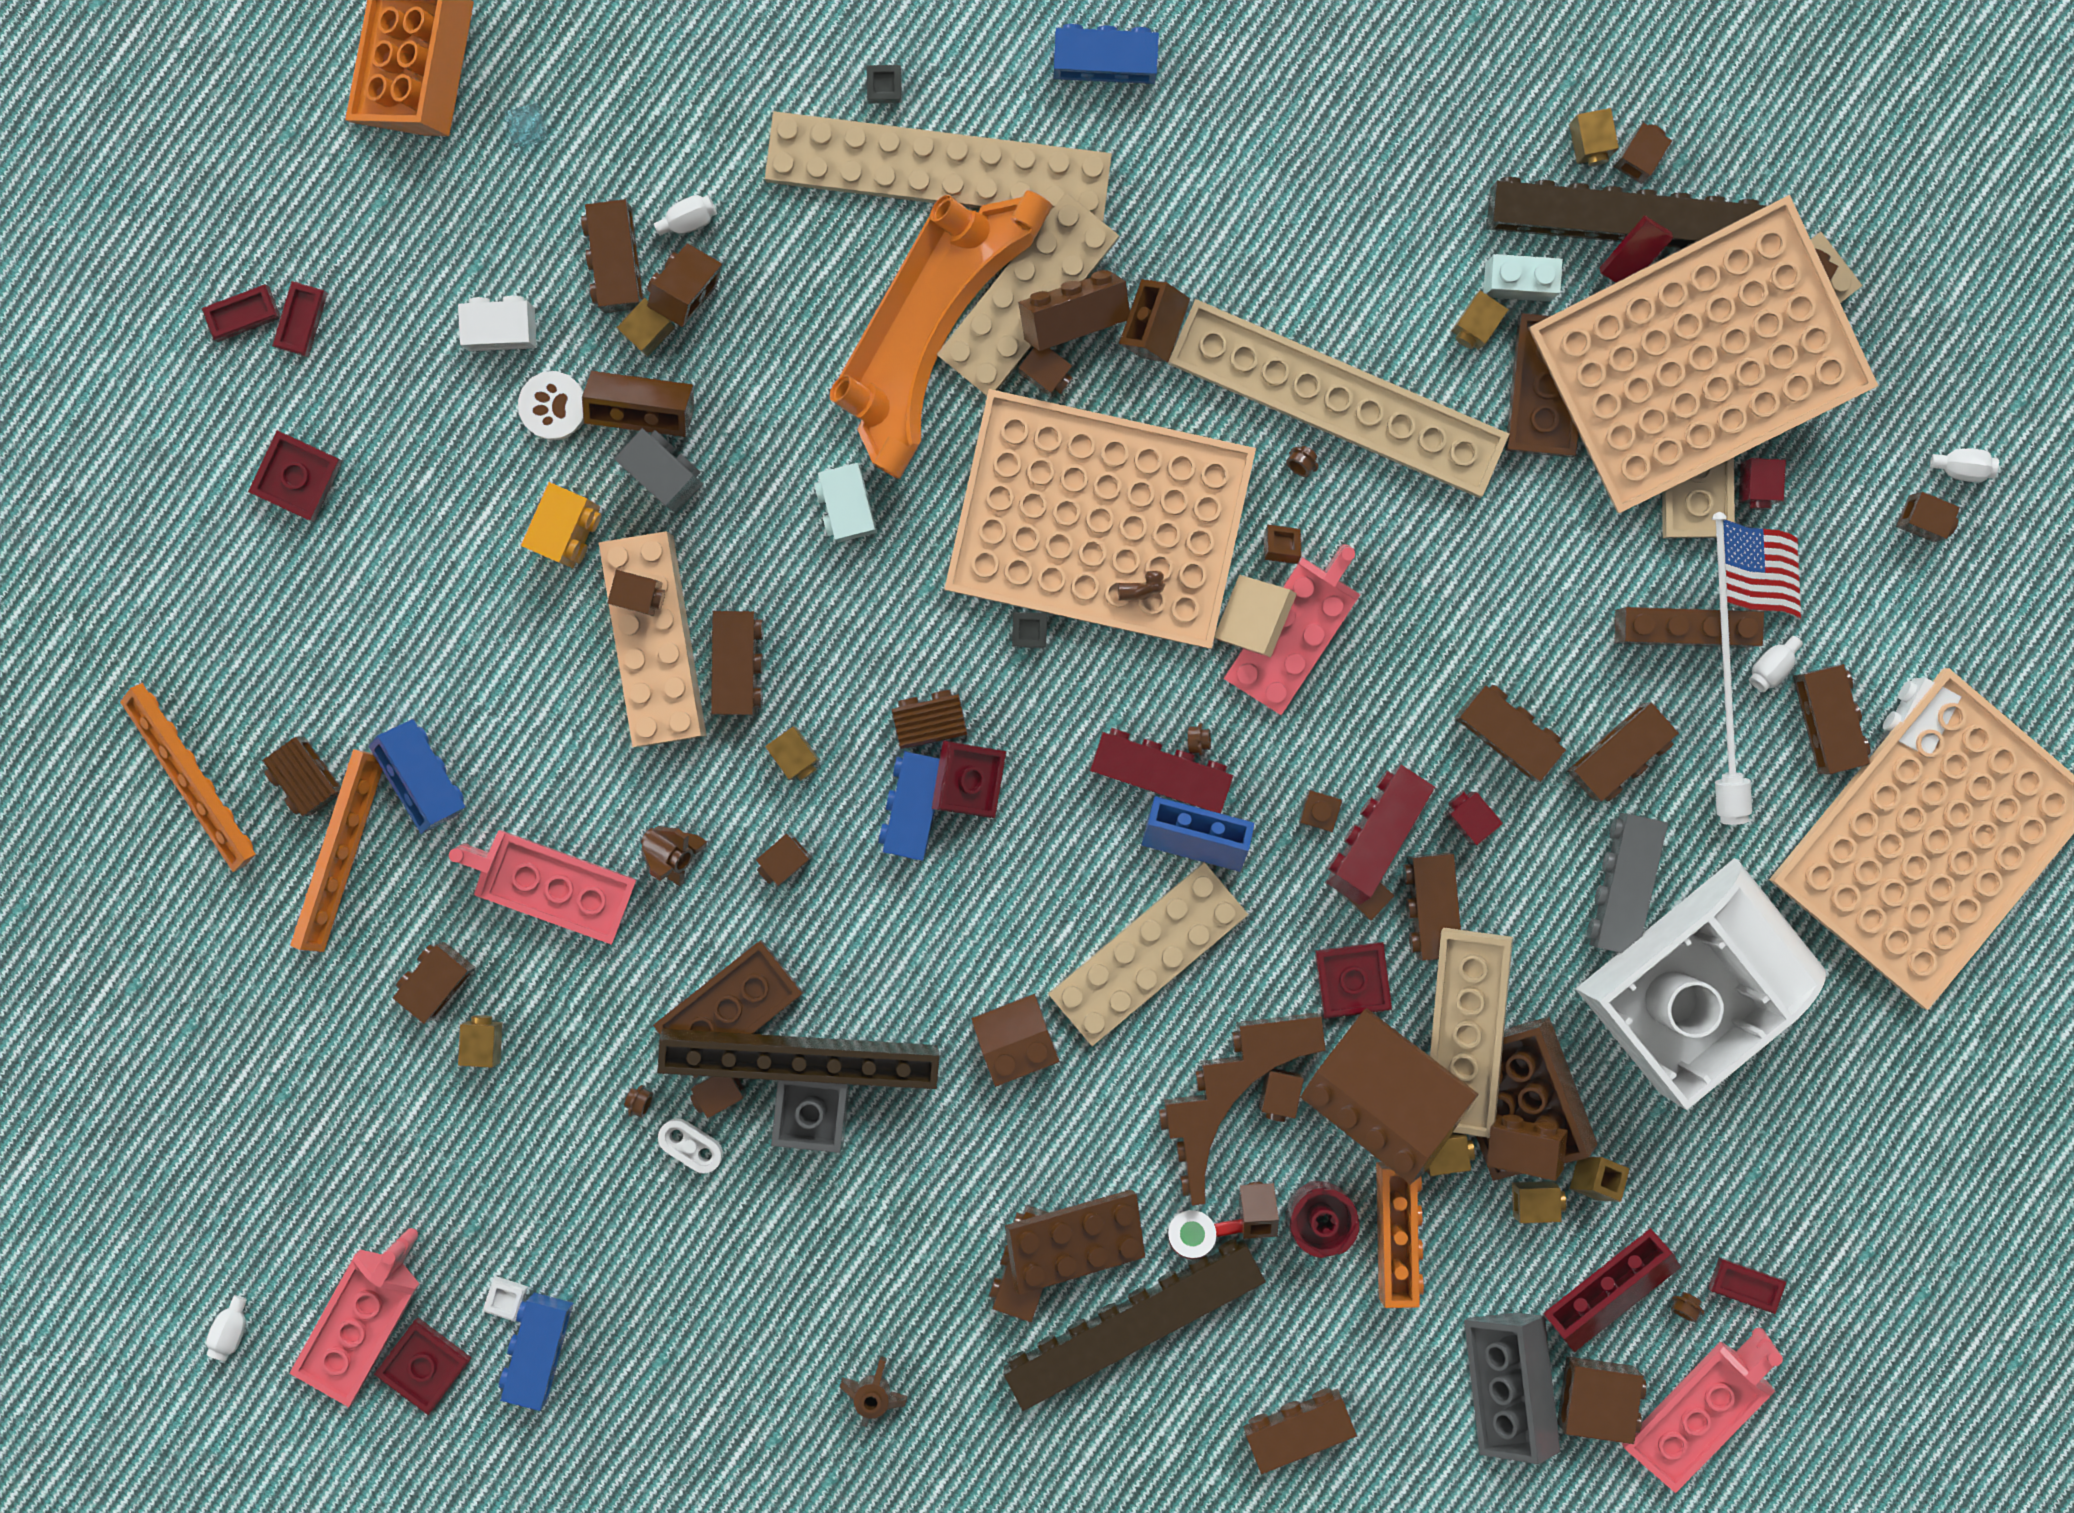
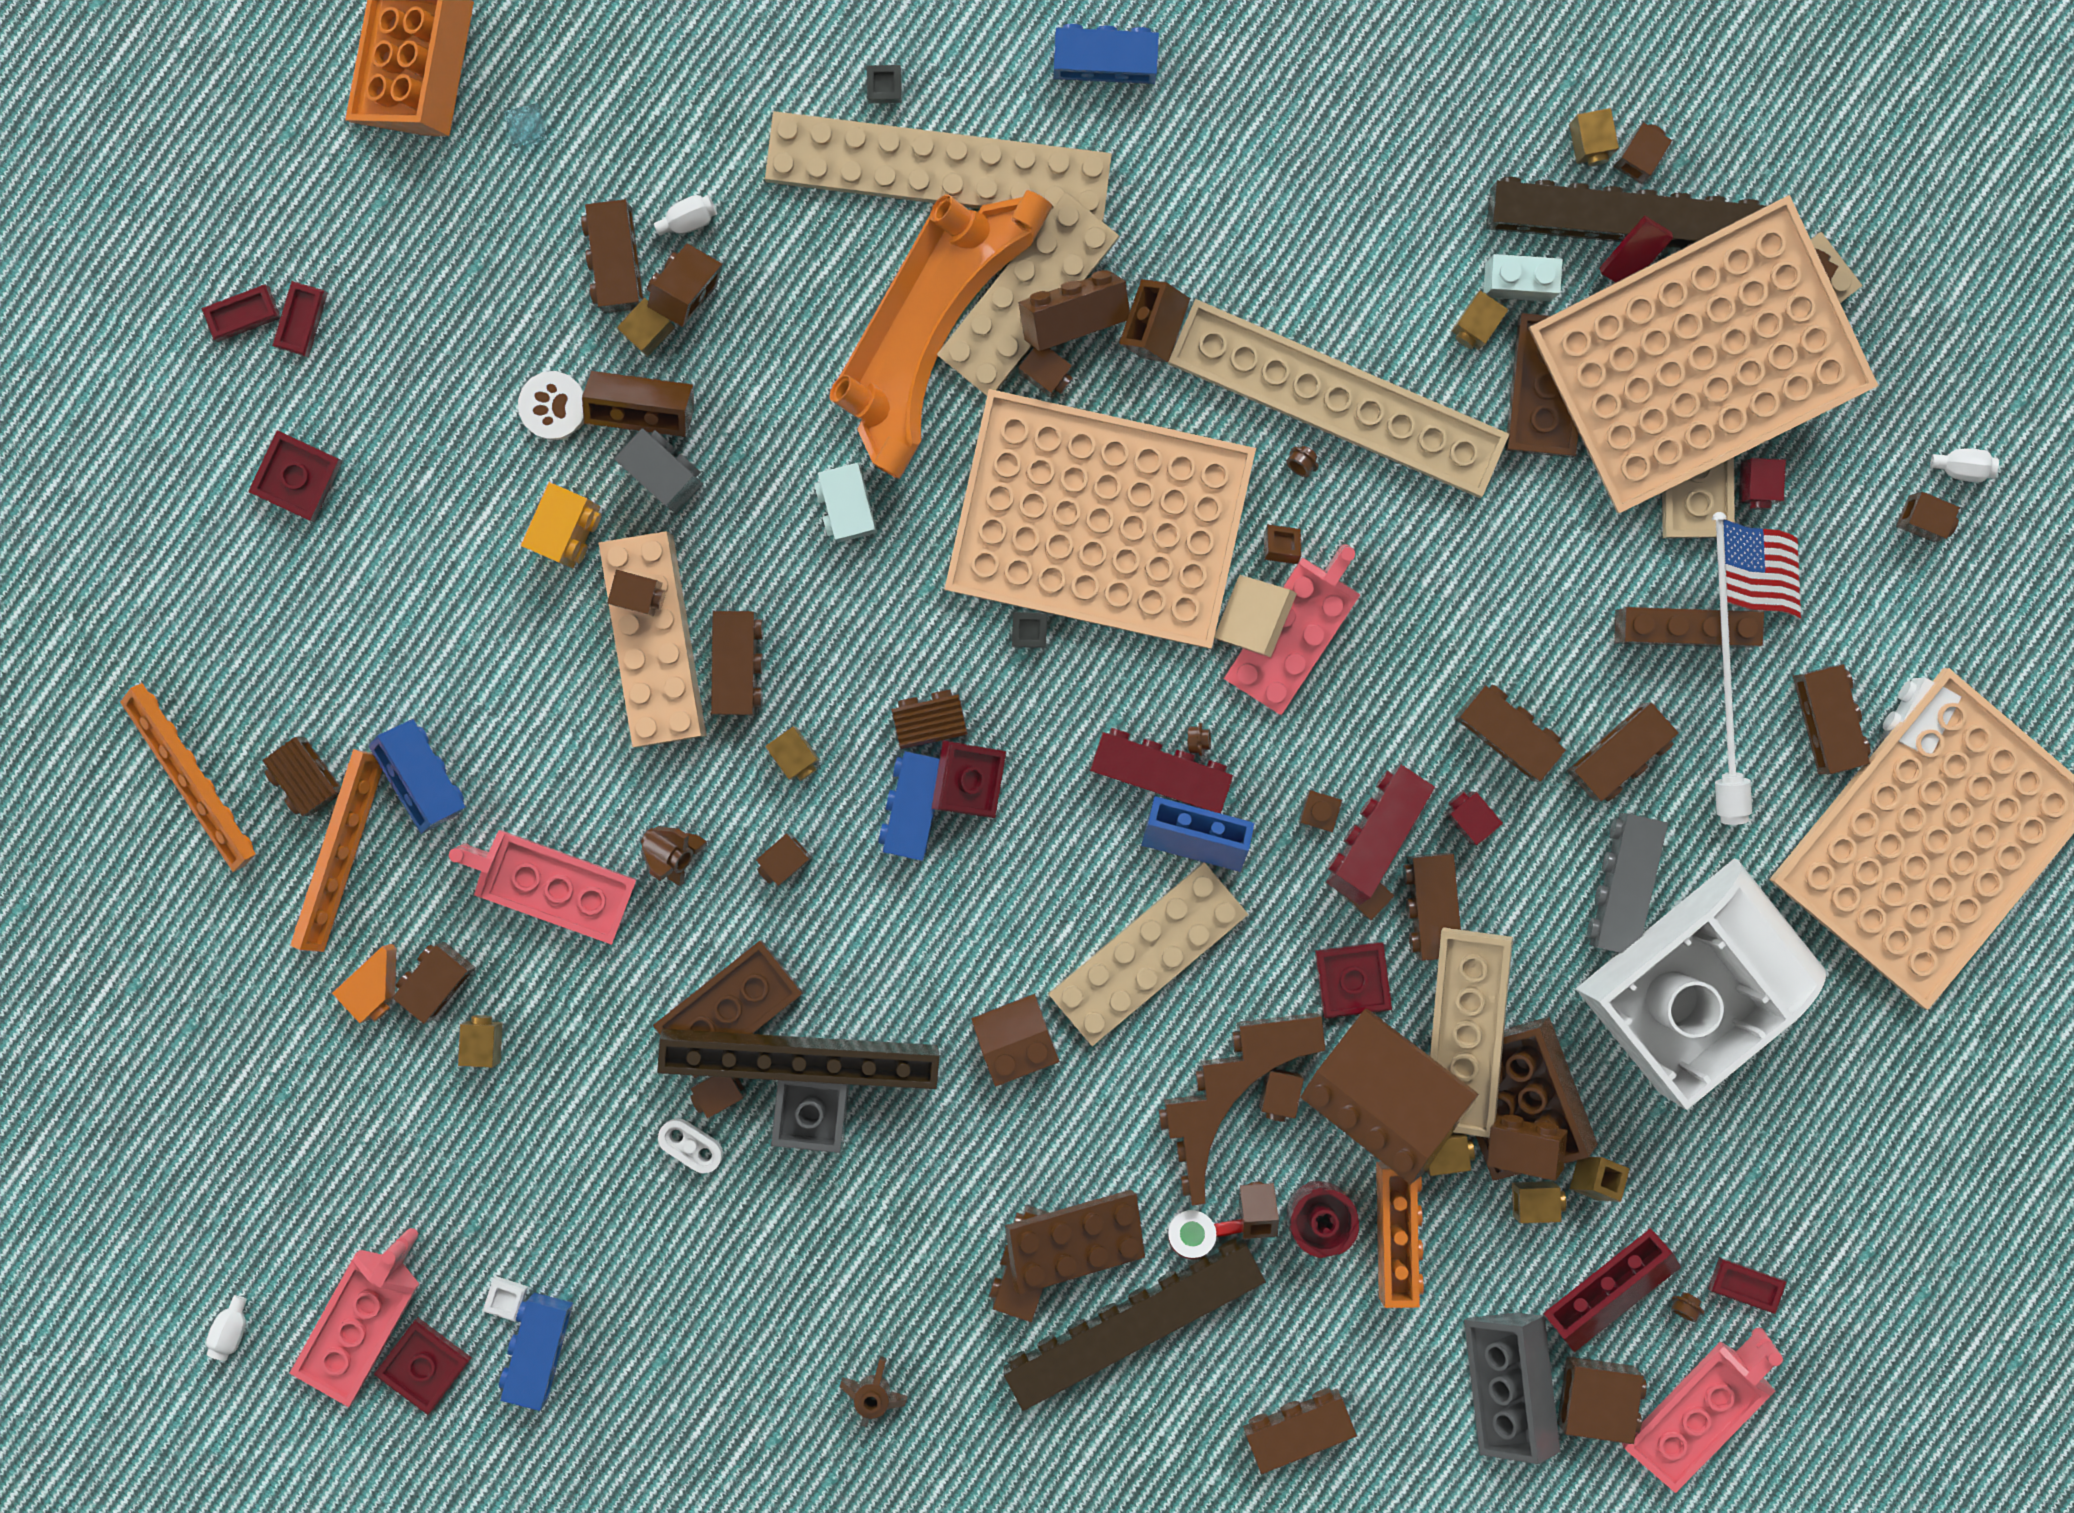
white brick [458,296,537,351] -> none
reddish brown plate [624,1085,653,1118] -> none
reddish brown arm [1118,571,1166,600] -> none
white plant [1749,636,1803,692] -> none
none -> orange slope [332,944,397,1023]

